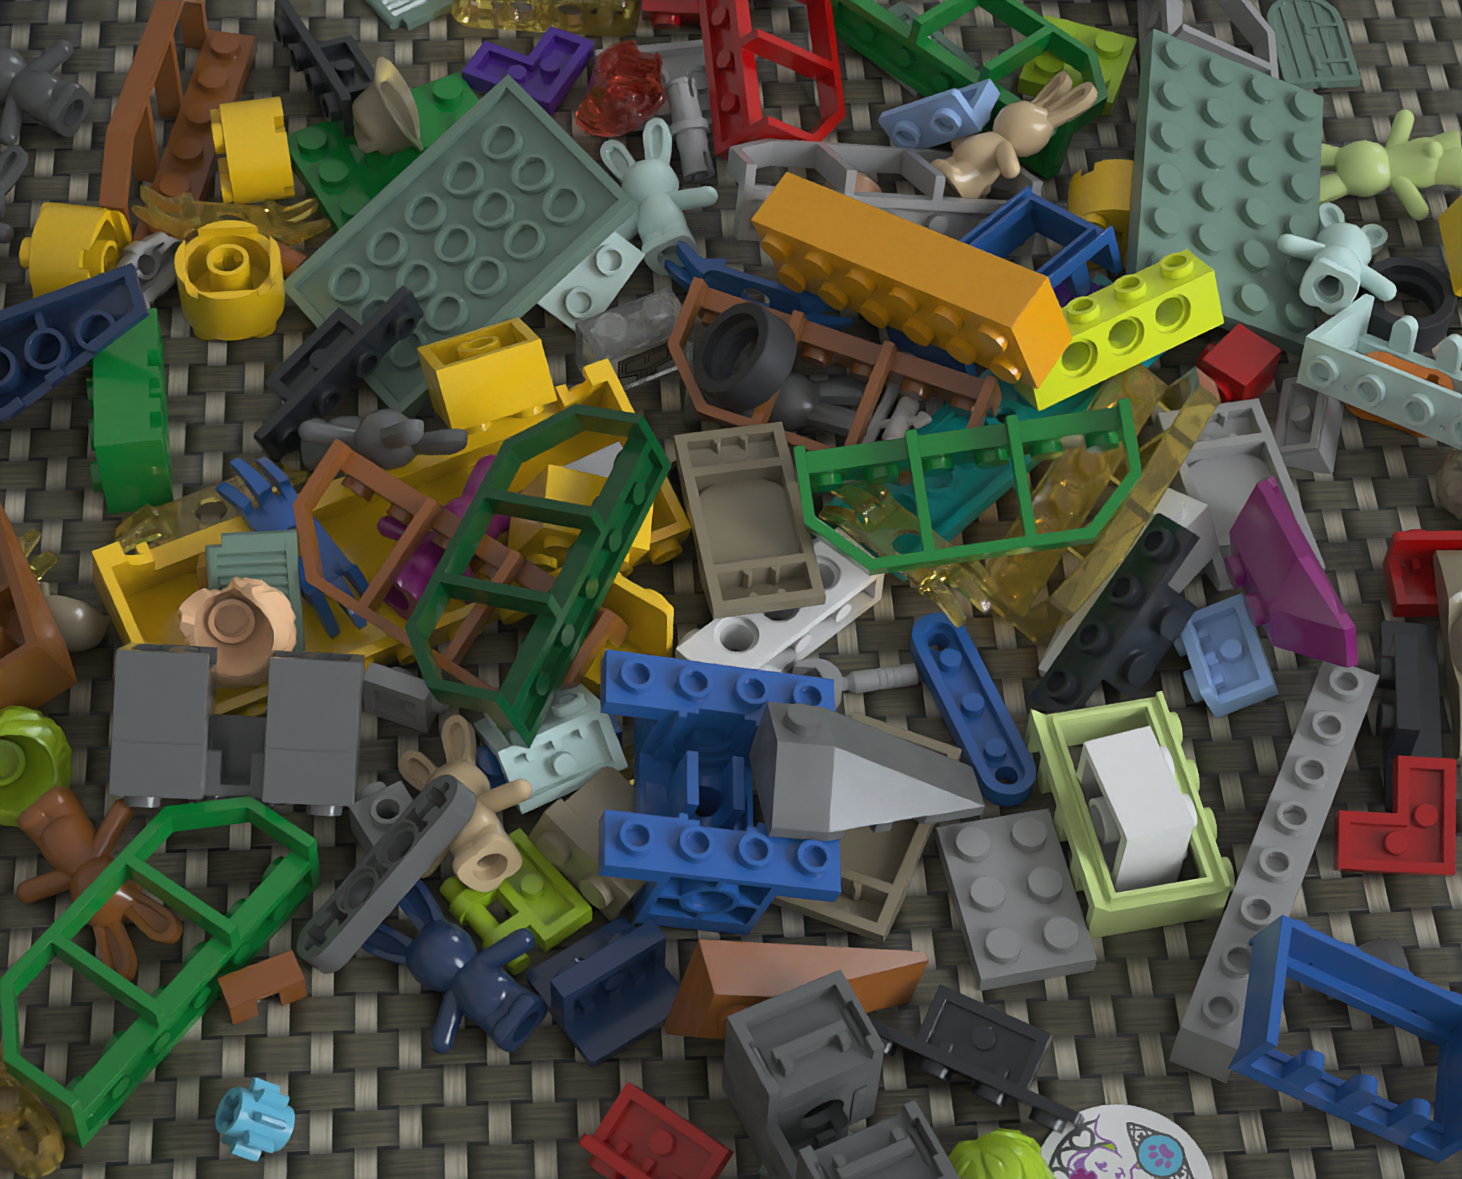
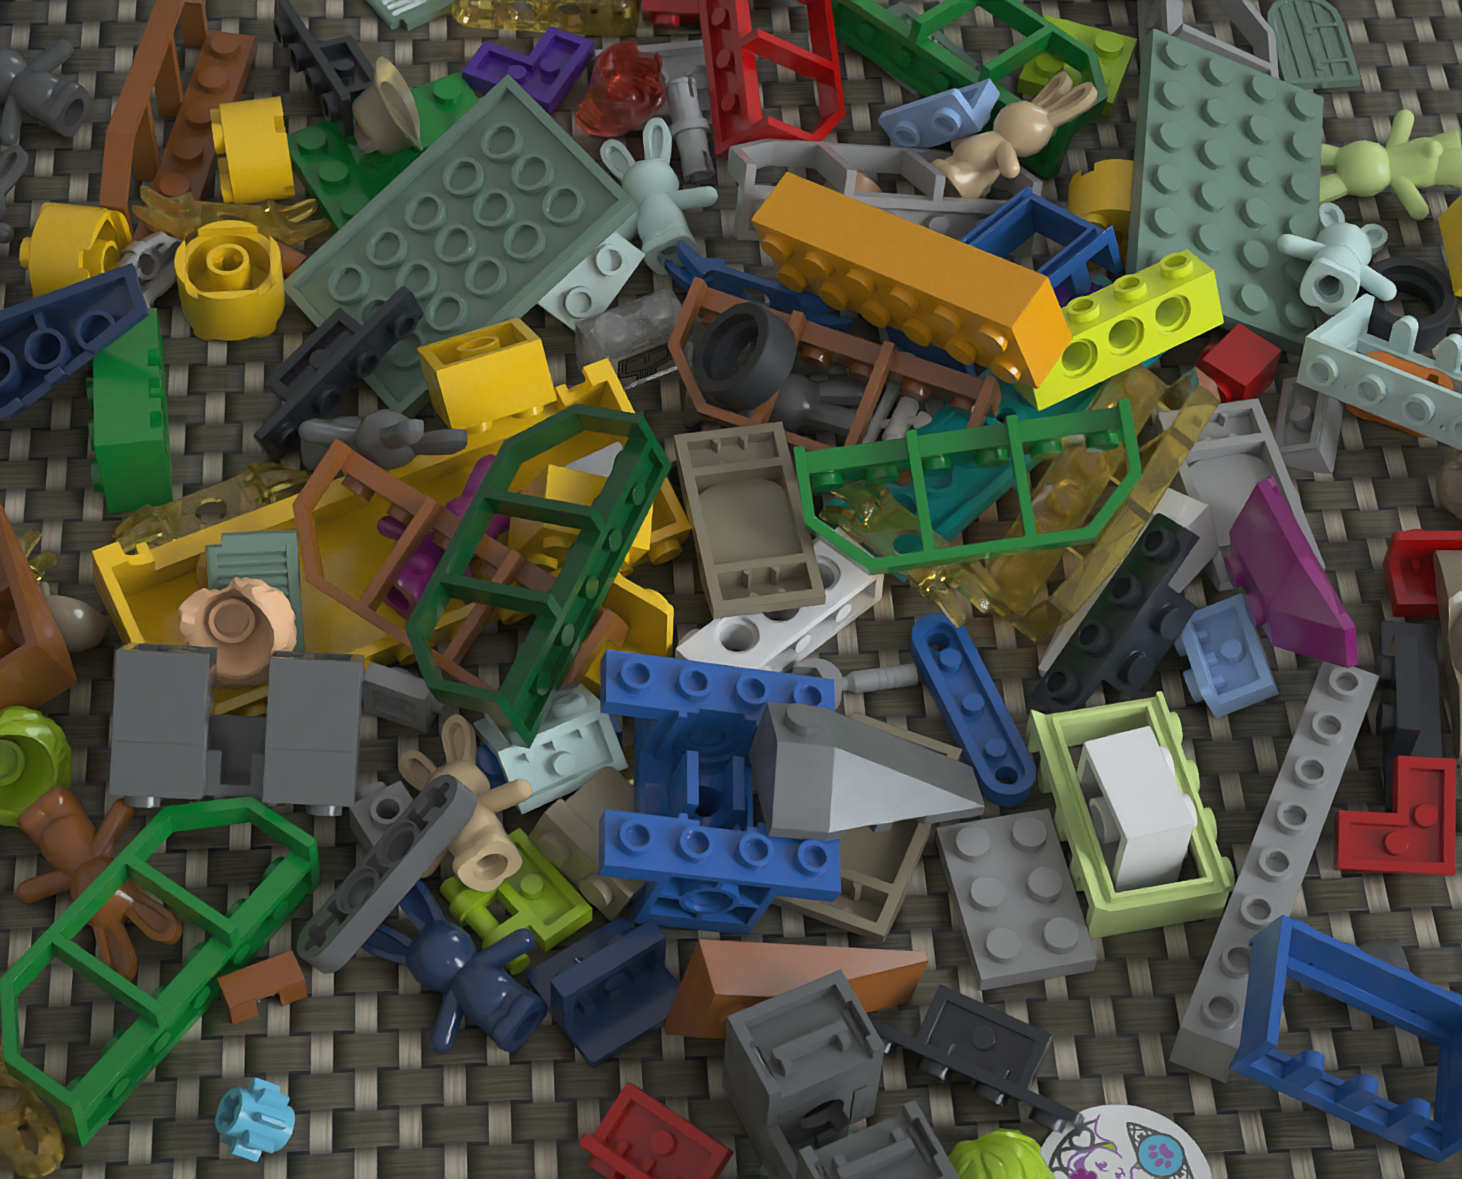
blue piece [215,456,380,639] -> none

